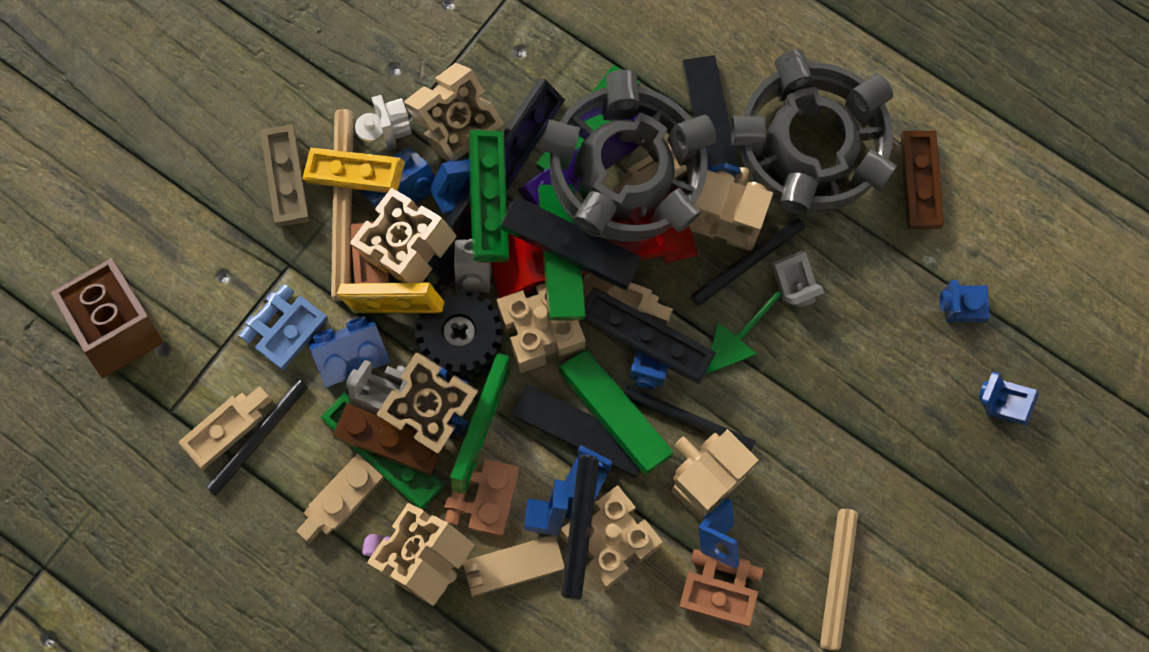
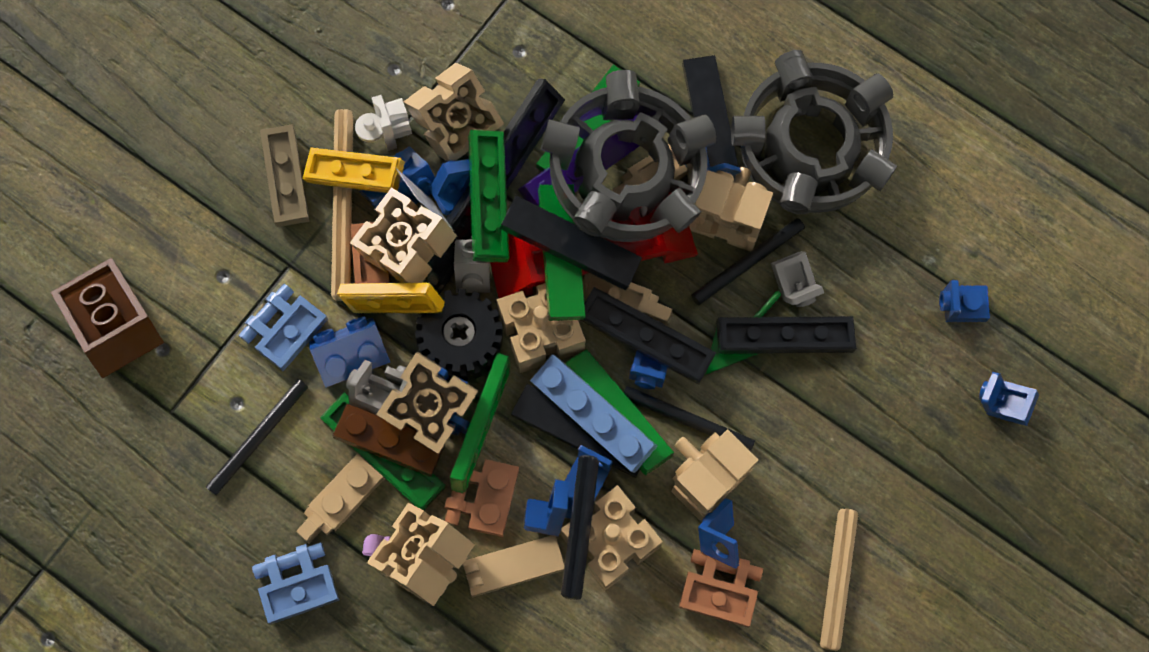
tan hinge [178,386,272,470] -> none
reddish brown plate [900,131,944,229] -> none
none -> medium blue plate [252,542,340,625]
none -> white sticker [396,168,454,231]
none -> medium blue plate [530,354,657,473]
none -> black tile [716,316,857,354]

